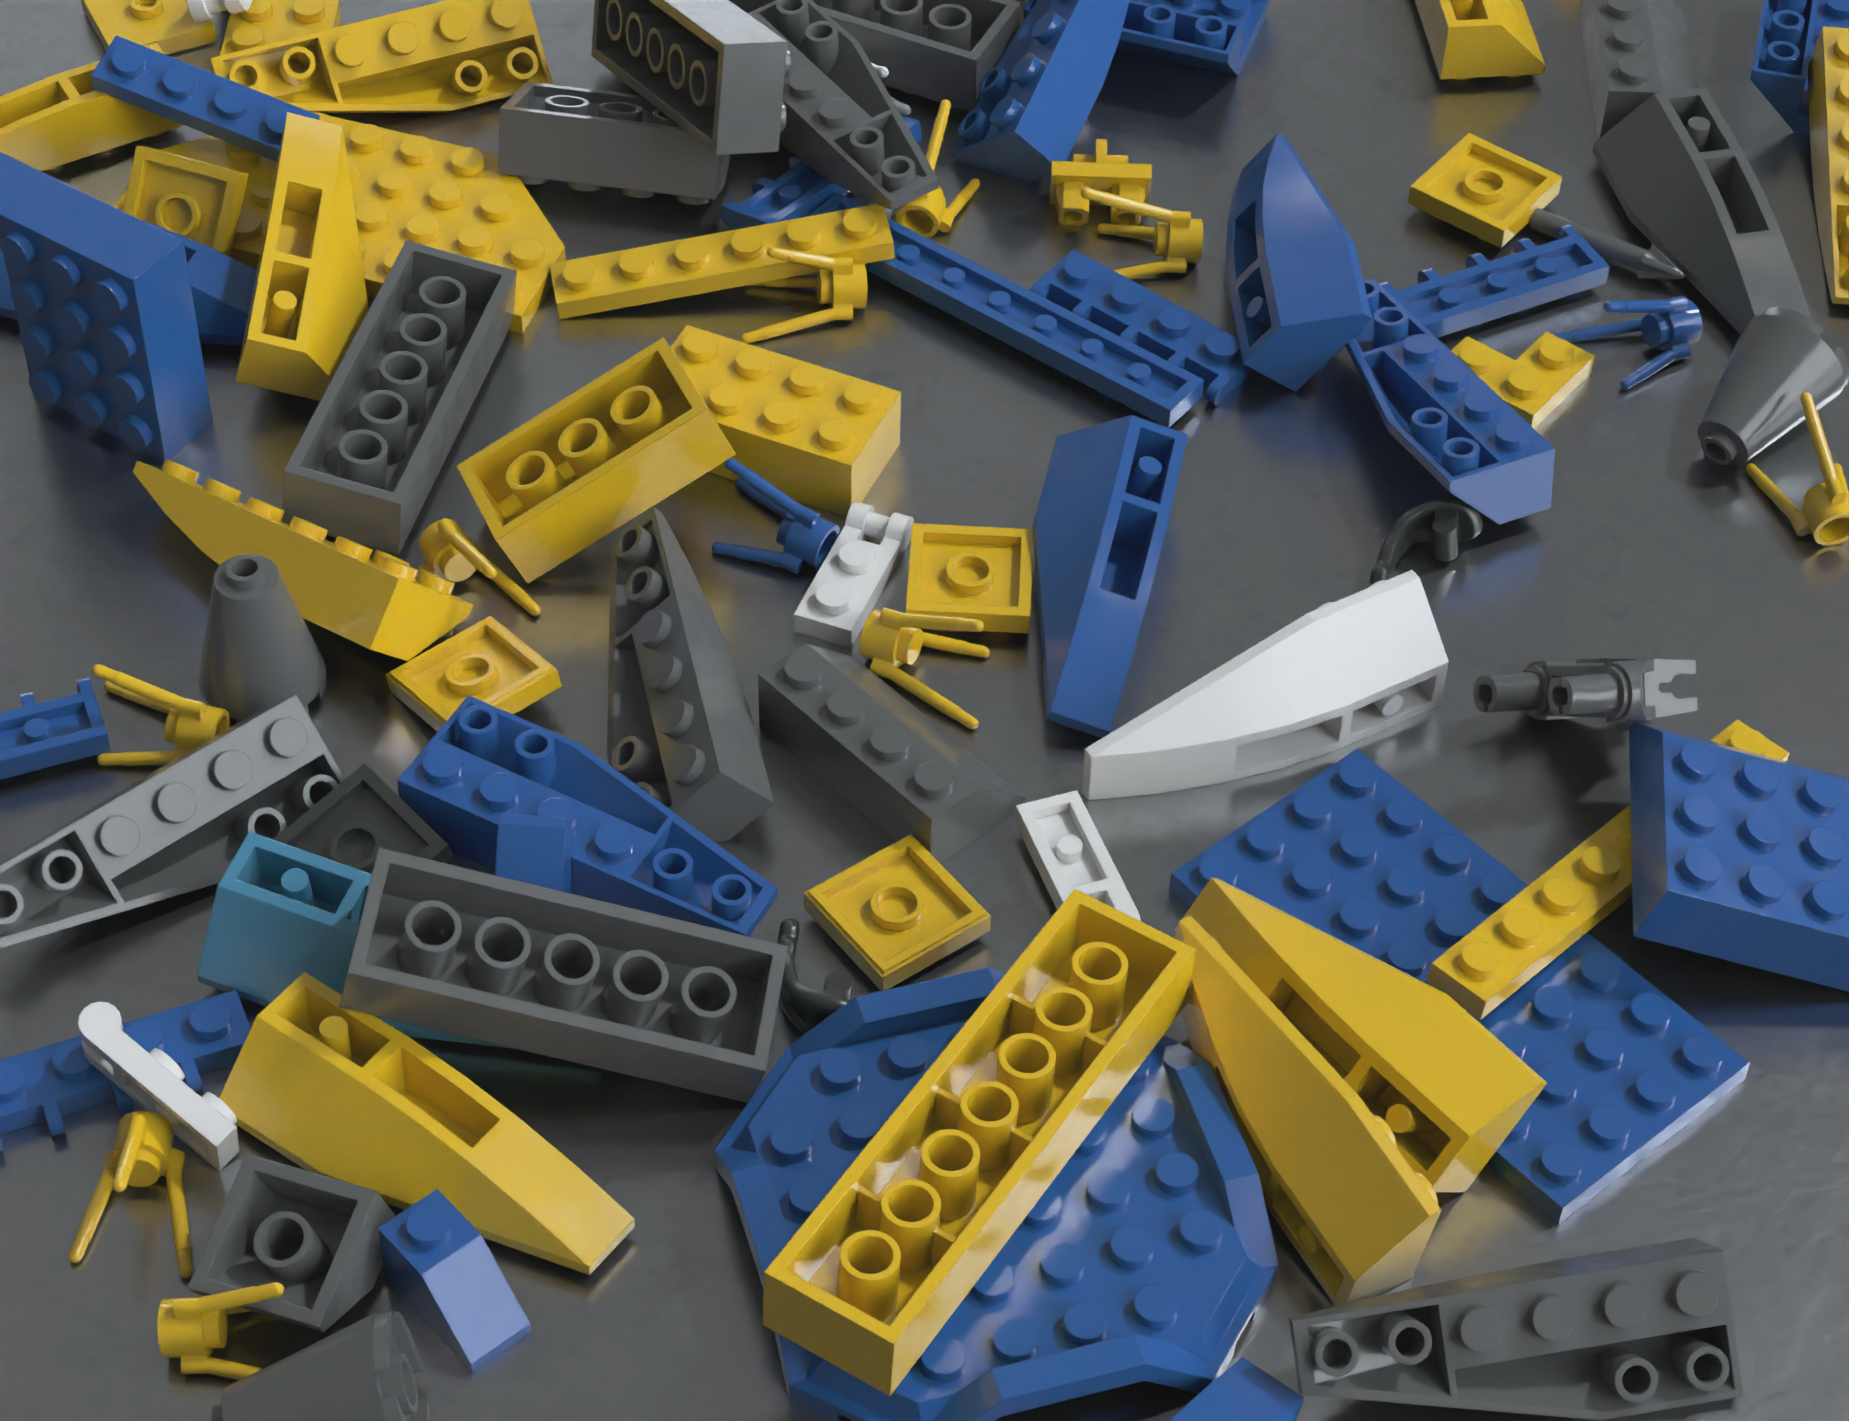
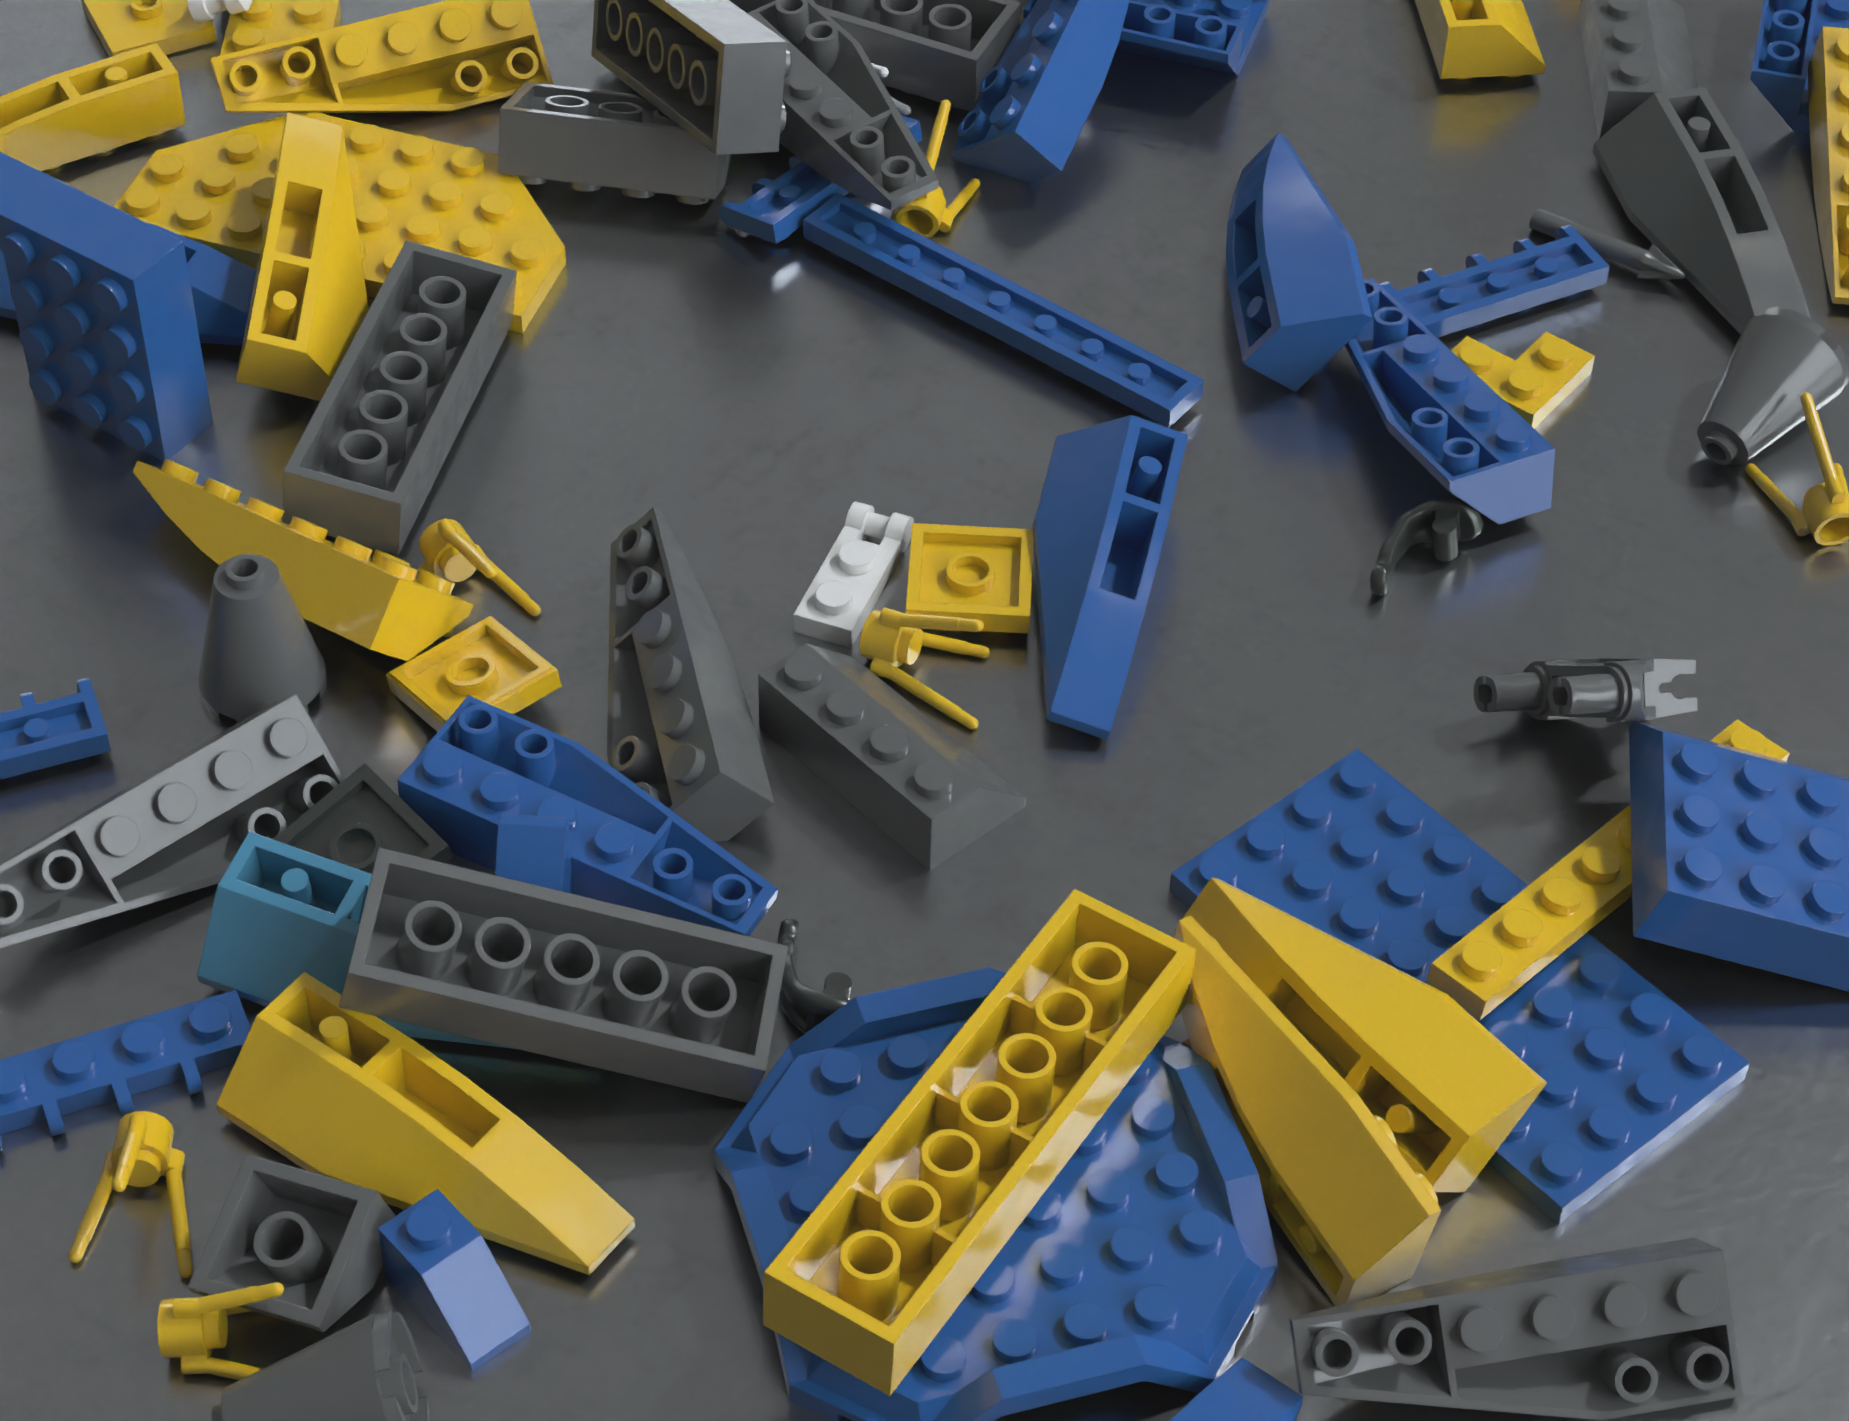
white plate [78,1001,239,1172] -> none
blue plate [91,35,320,162] -> none
yellow plant [92,664,230,766] -> none
yellow plate [123,146,249,257] -> none
yellow brick [457,337,736,584] -> none
yellow plate [549,204,895,319] -> none
yellow brick [670,325,901,517] -> none
blue plant [712,458,840,574] -> none
yellow plant [740,246,868,344] -> none
yellow plate [804,834,991,991] -> none
white plate [1015,790,1141,921] -> none
blue hinge [1030,249,1254,405] -> none
yellow hips [1049,139,1152,226] -> none
yellow plant [1081,187,1203,280] -> none
white wedge [1081,570,1449,800] -> none
yellow plate [1408,133,1562,248] -> none
blue plant [1553,296,1703,390] -> none

